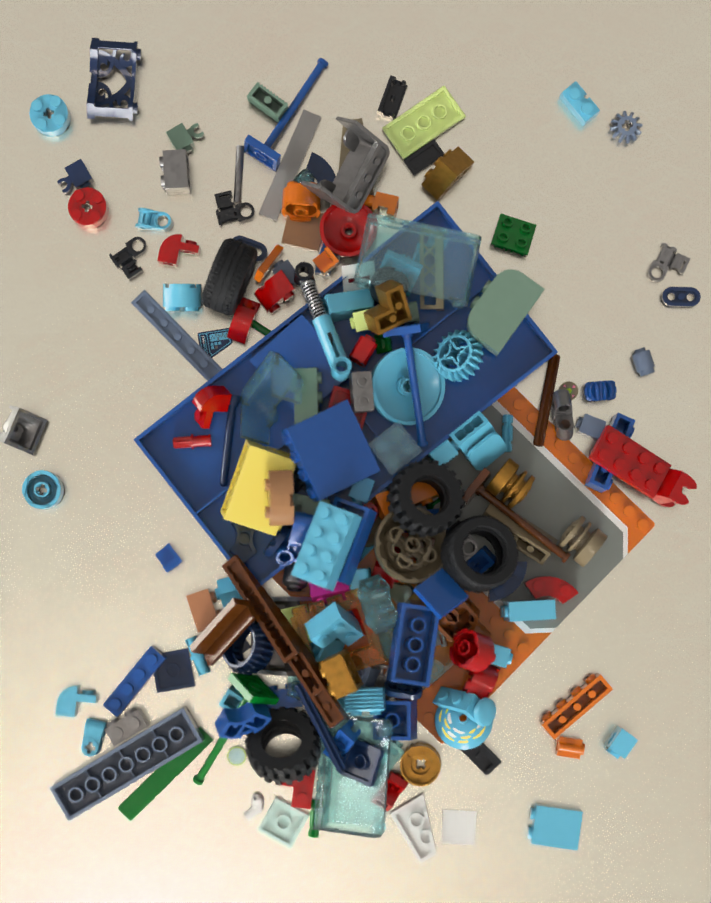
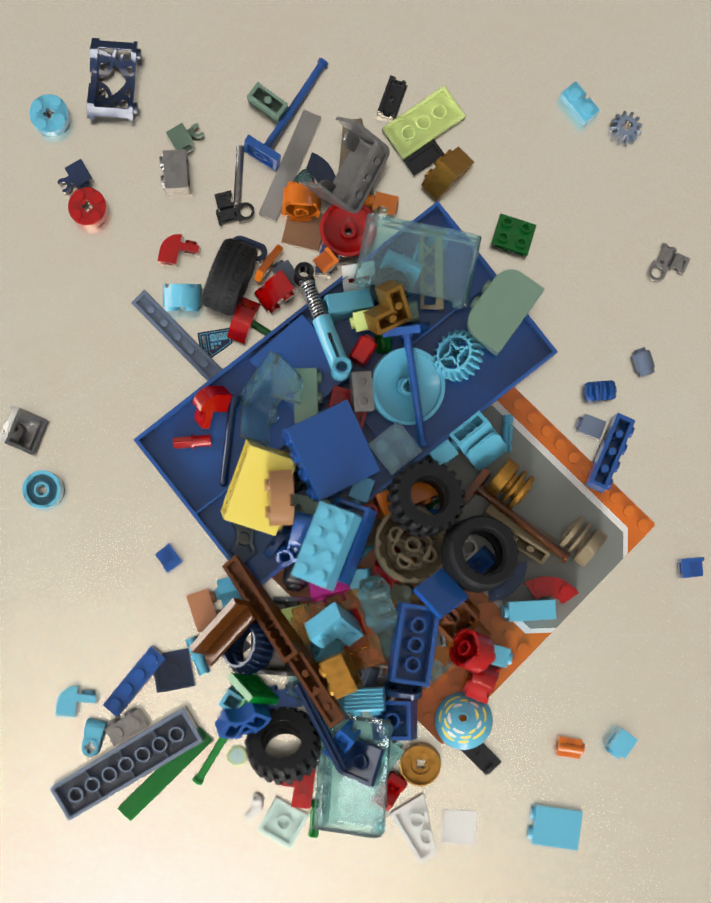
black piece [109,237,147,280] -> none
medium azure piece [135,208,173,232] -> none
medium azure piece [433,686,496,727] -> none
reddish brown axle [533,354,560,447] -> none
orange brick [540,673,613,740] -> none
flat silver piece [551,389,574,441] -> none
dark tan tile [559,381,578,400] -> none
red hinge [588,425,697,507] -> none
dark blue plate [661,287,701,307] -> none
none -> blue panel [678,557,704,578]

